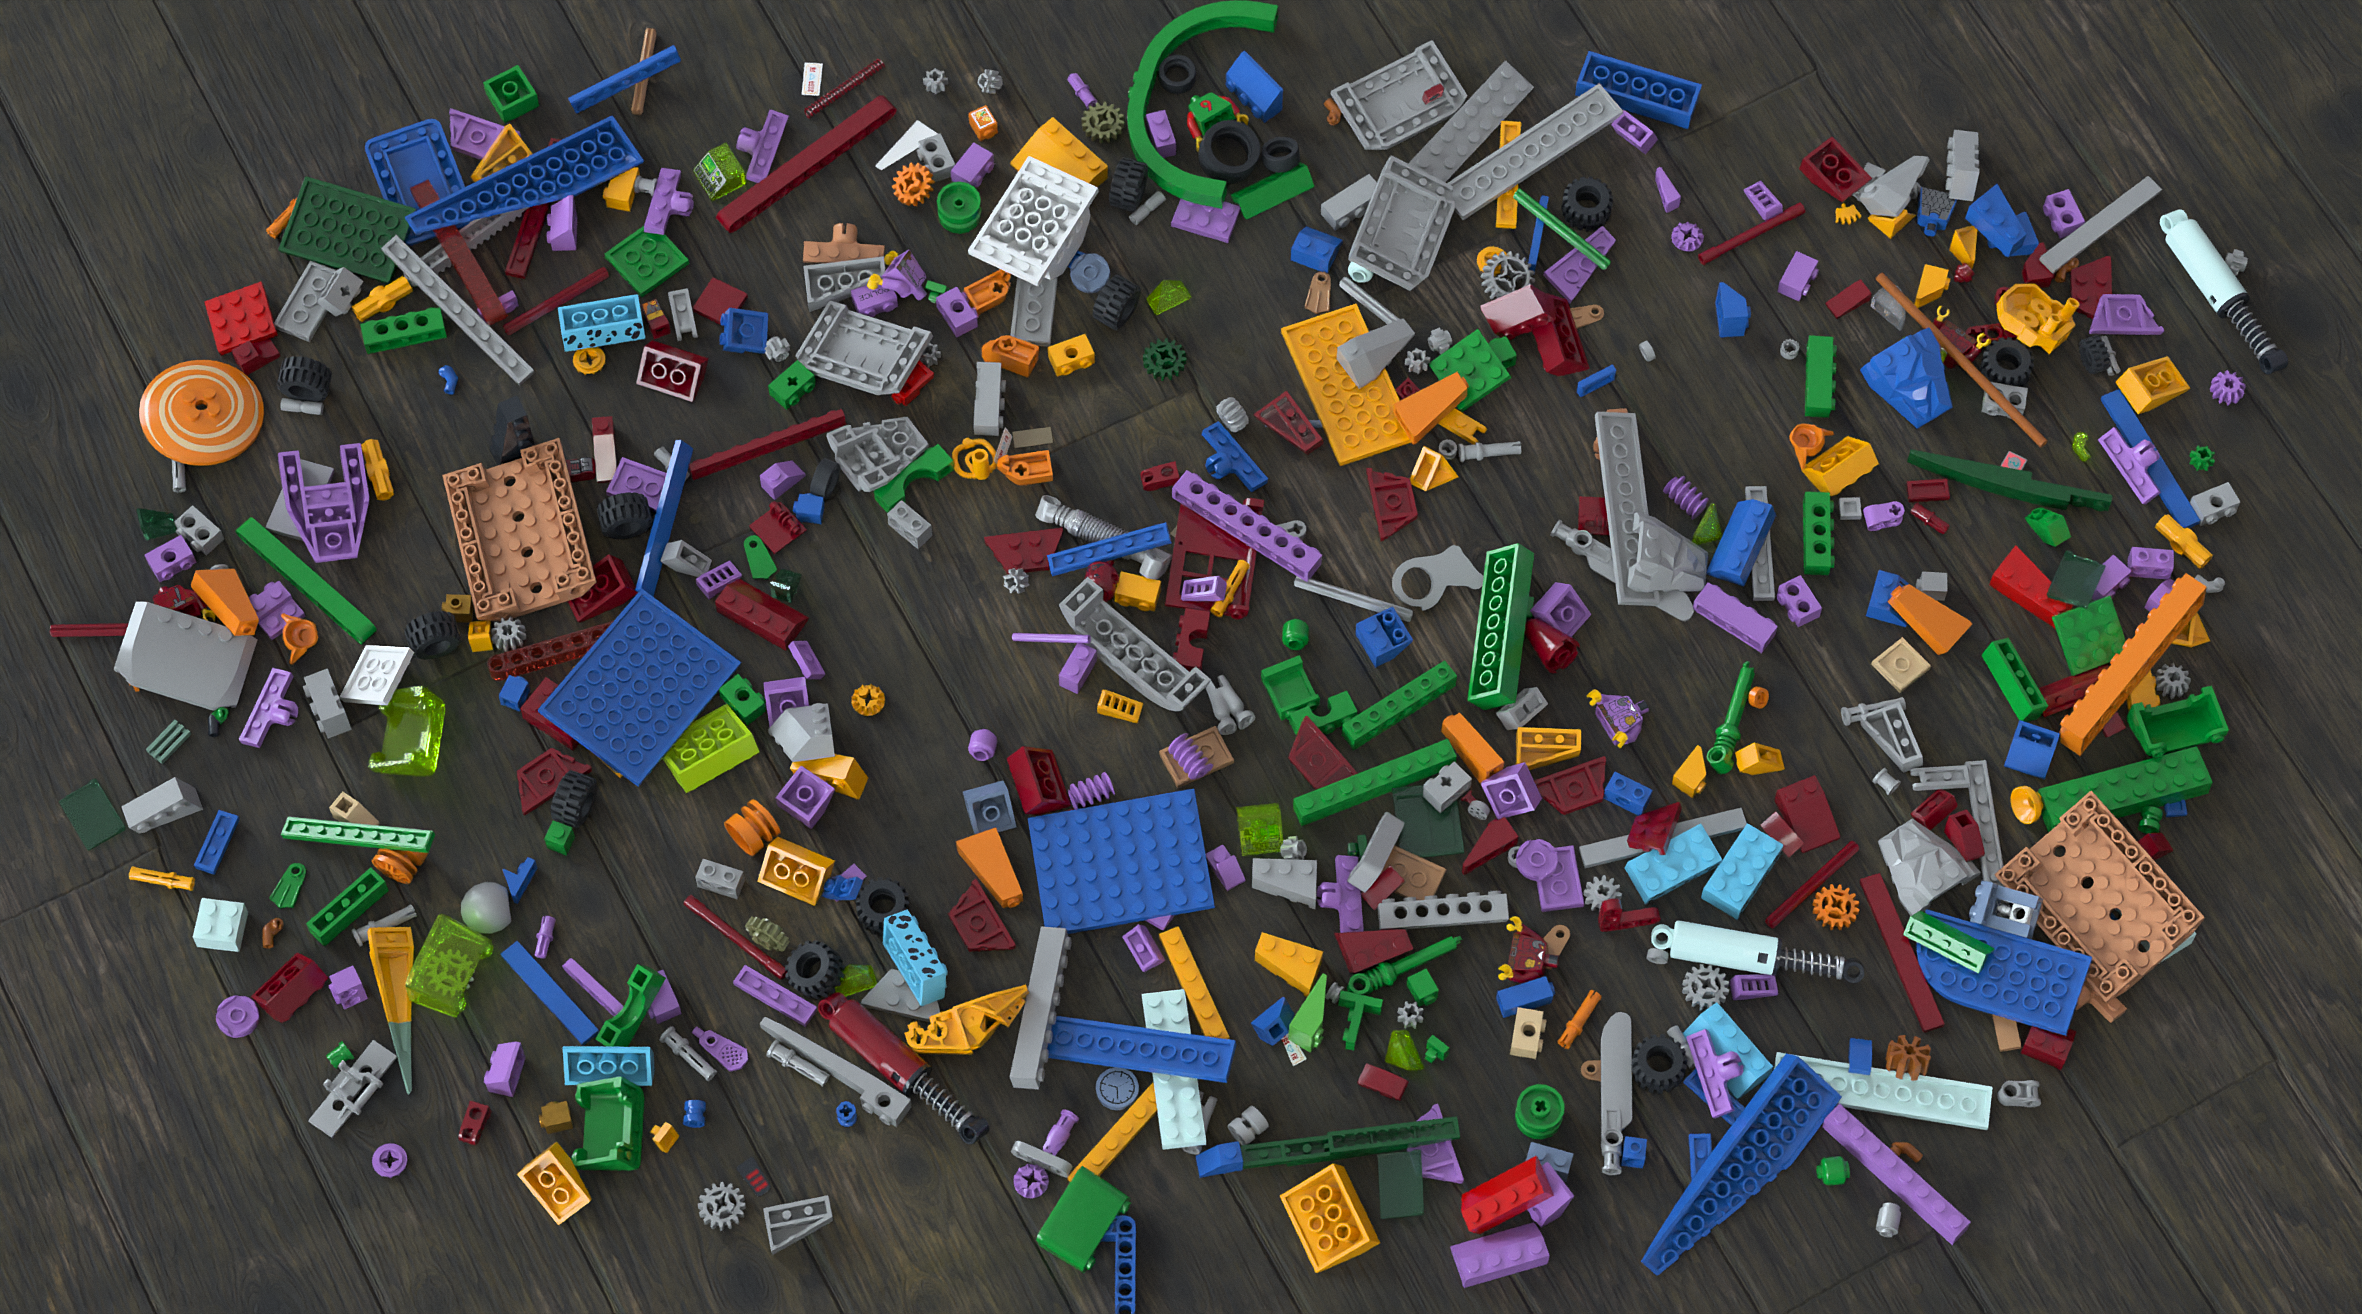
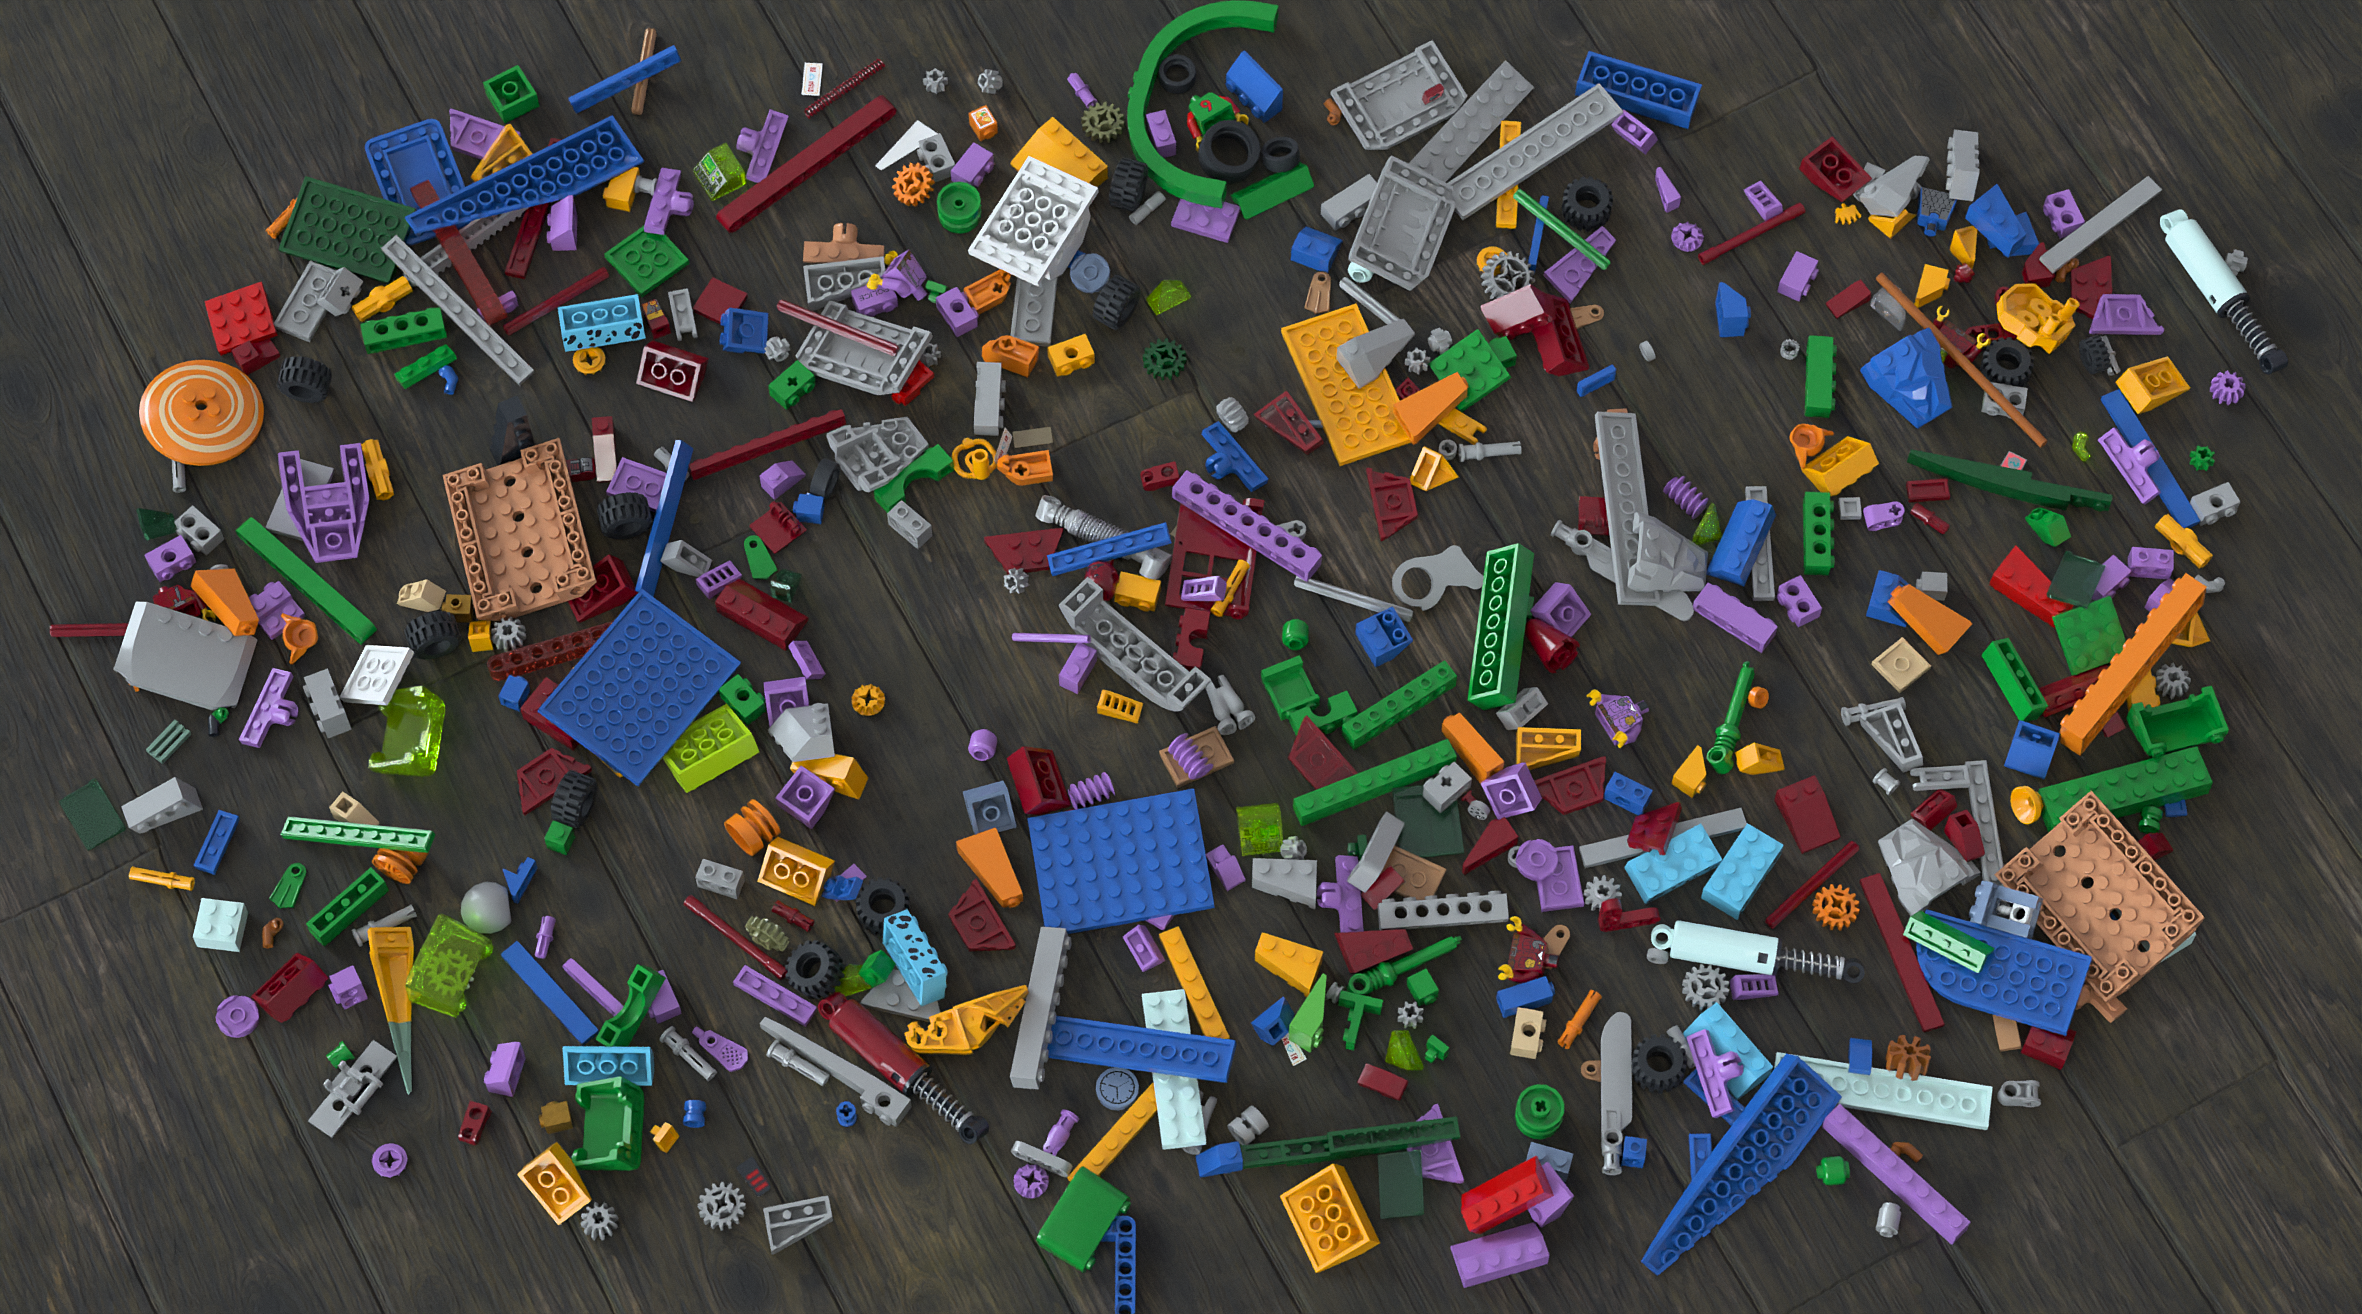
light grey piece [281,398,324,415] -> none
dark red slope [1760,811,1804,857] -> none
none -> green plate [394,344,457,389]
none -> tan slope [397,580,446,612]
none -> light grey gear [581,1202,618,1240]
none -> dark red pin [772,900,815,932]
none -> axle [777,299,899,356]
none -> green brick [858,950,896,988]

